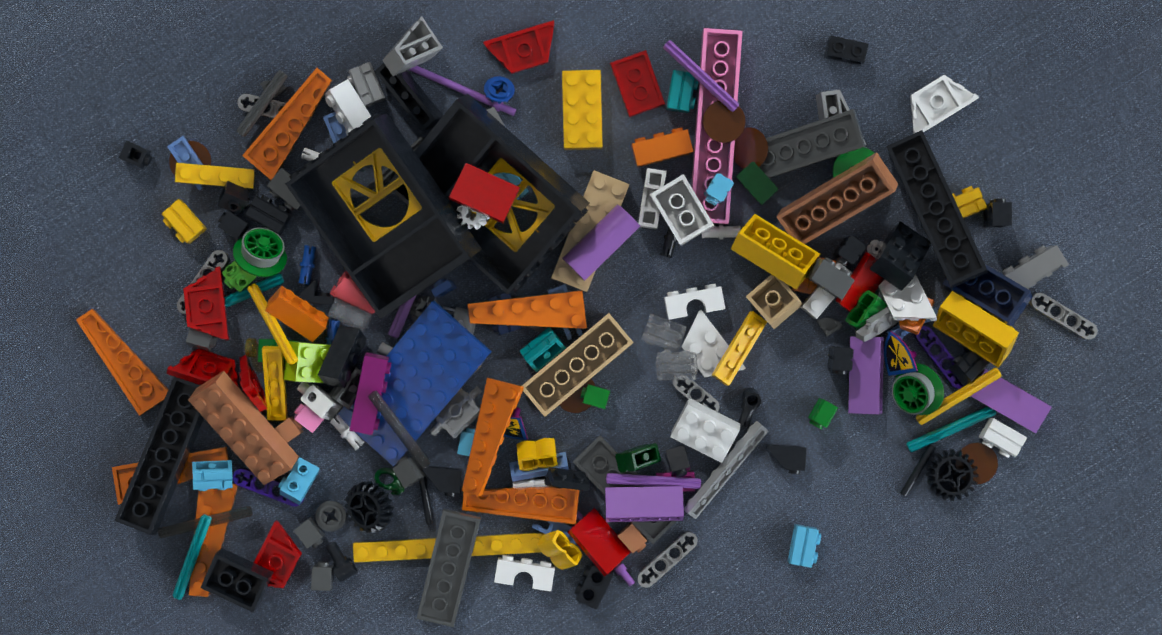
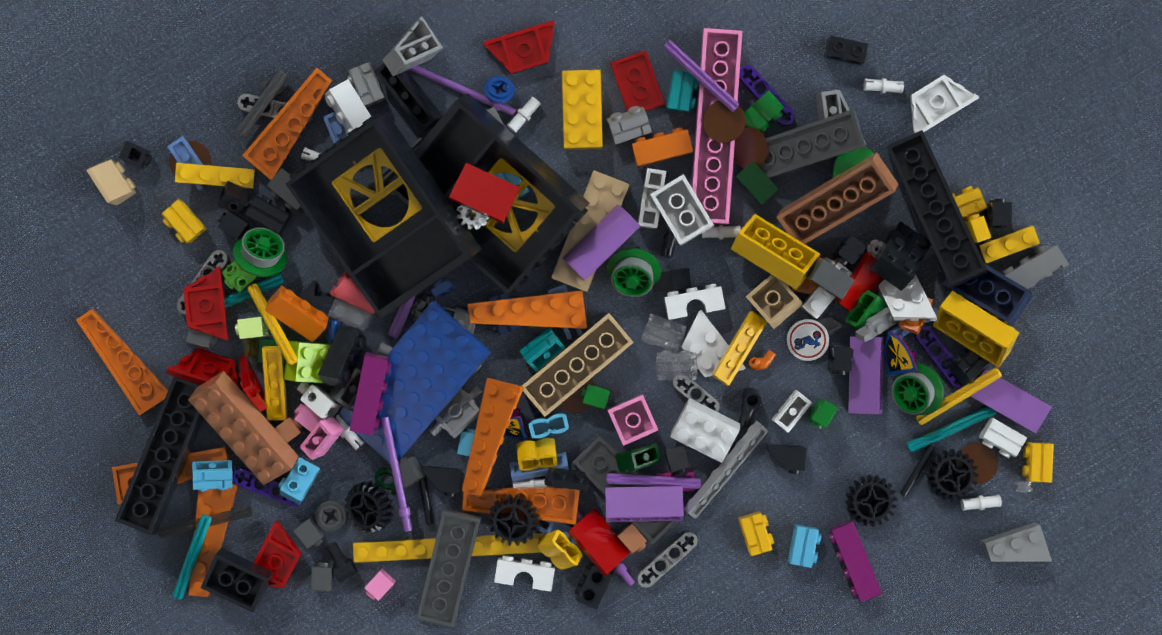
blue pin [298,245,317,285] -> none
clear smoke axle [368,391,430,468] -> none
medium azure brick [704,173,734,206] -> none
light grey beam [1029,293,1098,340] -> none
none -> tan slope [86,159,136,205]
none -> yellowish green brick [235,317,270,339]
none -> bright pink brick [300,416,344,460]
none -> bright pink brick [365,569,396,601]
none -> medium lavender bar [381,416,412,532]
none -> black gear [488,494,540,546]
none -> white pin [507,97,541,133]
none -> medium azure brick [528,413,569,438]
none -> light grey brick [607,106,652,145]
none -> green piece [607,248,661,297]
none -> bright pink brick [607,394,658,446]
none -> black slope [653,269,691,292]
none -> yellow brick [738,511,774,556]
none -> dark purple beam [739,65,795,126]
none -> green brick [744,91,785,133]
none -> orange arm [749,350,776,370]
none -> white brick [771,390,812,433]
none -> white sticker [787,319,829,361]
none -> magenta brick [828,520,882,602]
none -> black gear [845,475,898,527]
none -> white pin [863,78,904,94]
none -> white pin [960,495,1002,511]
none -> yellow brick [963,213,992,243]
none -> yellow brick [976,226,1040,264]
none -> light grey wedge [980,522,1052,562]
none -> clear bush [1015,481,1033,492]
none -> yellow brick [1022,442,1054,483]

